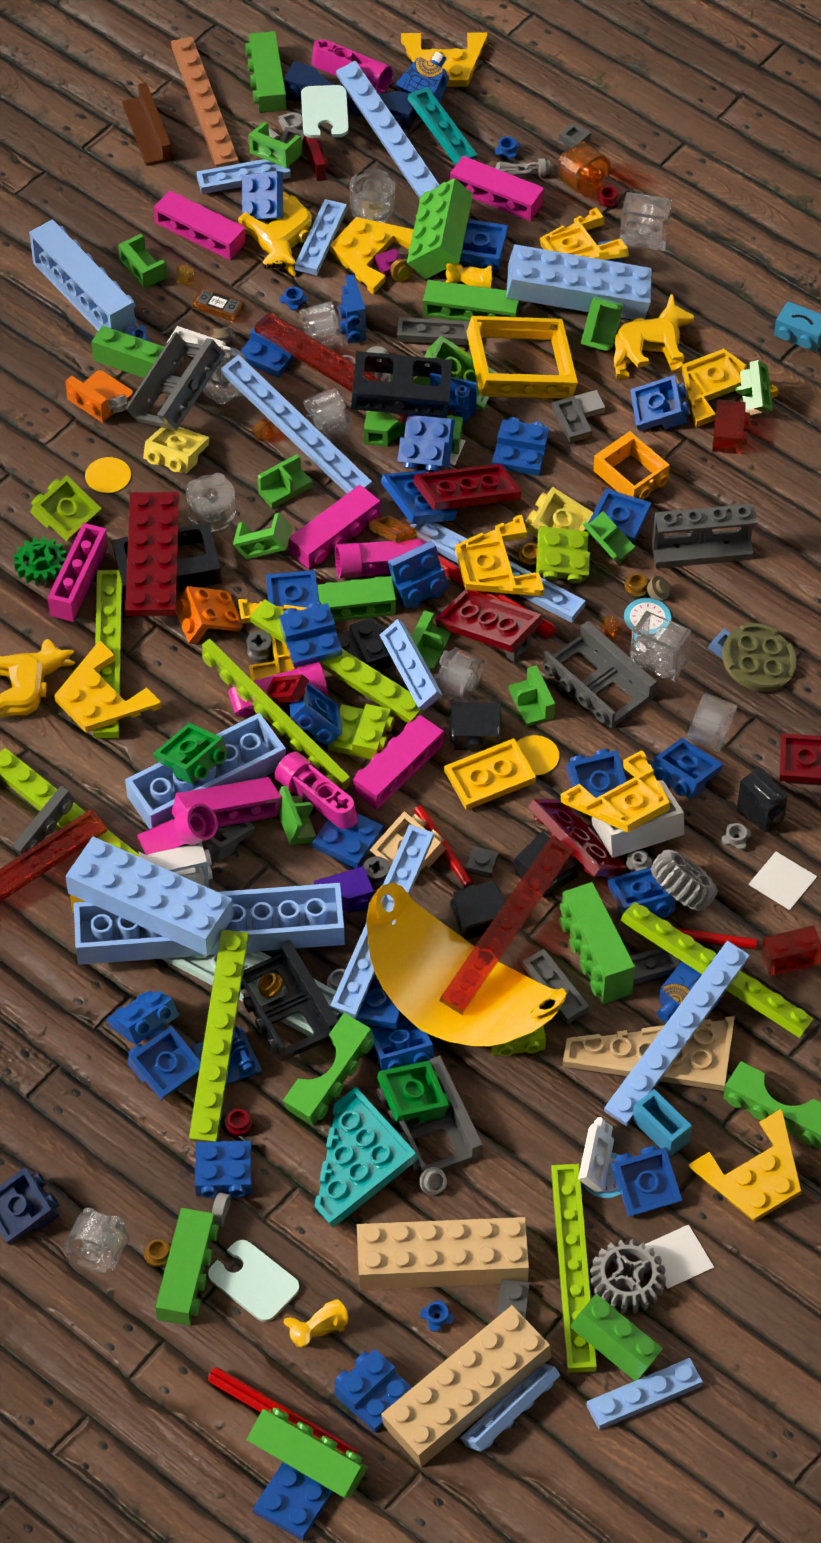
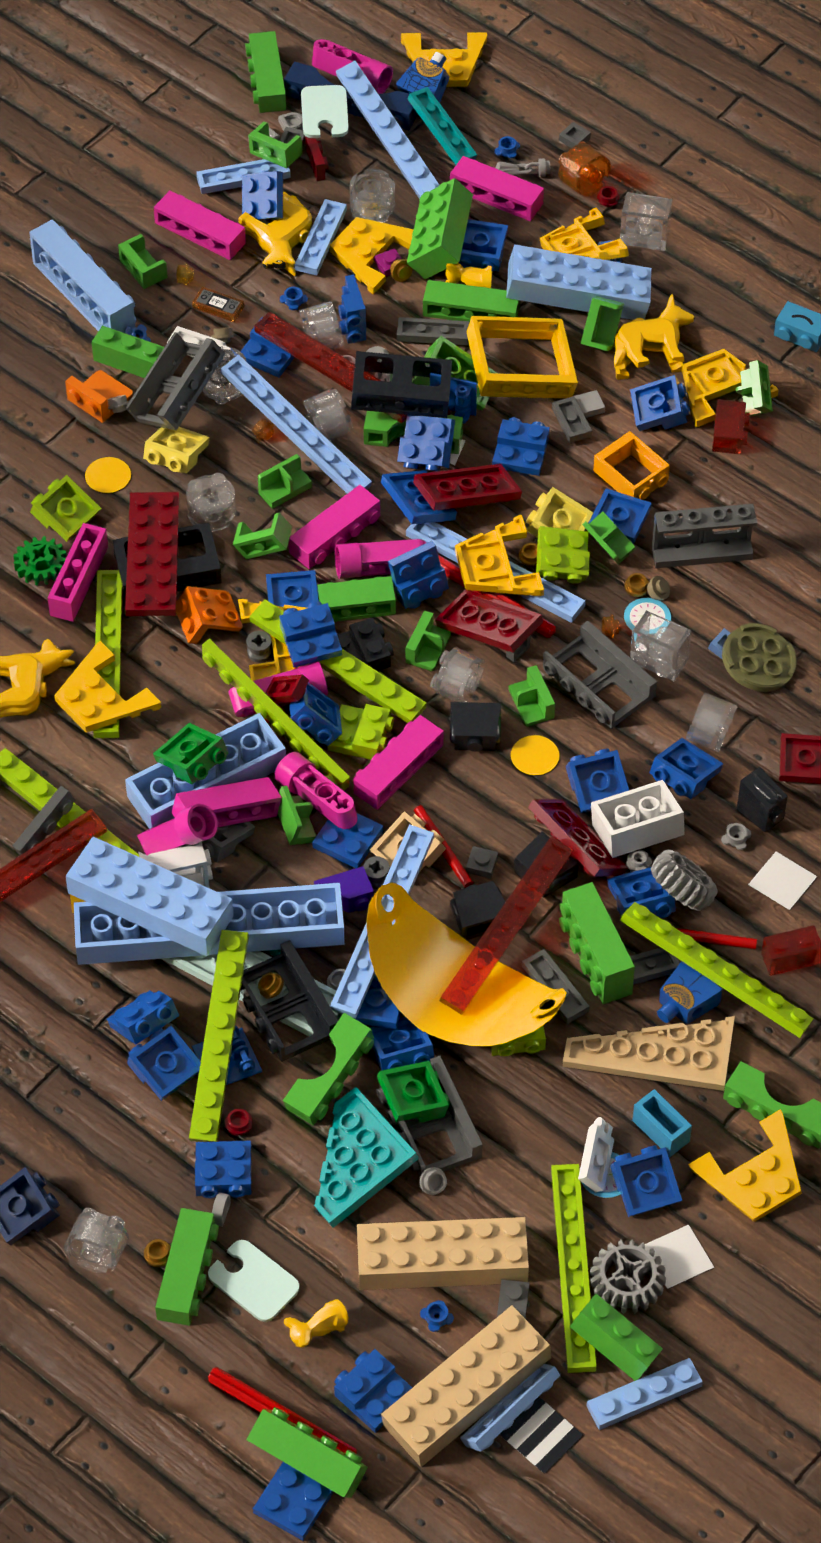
reddish brown panel [122,82,172,166] -> none
nougat plate [171,37,239,168] -> none
clear orange tile [369,515,417,543] -> none
light blue plate [380,619,443,711] -> none
yellow plate [444,739,536,810] -> none
yellow wing [561,750,670,833] -> none
light blue plate [604,941,750,1126] -> none
none -> sticker [499,1396,583,1474]

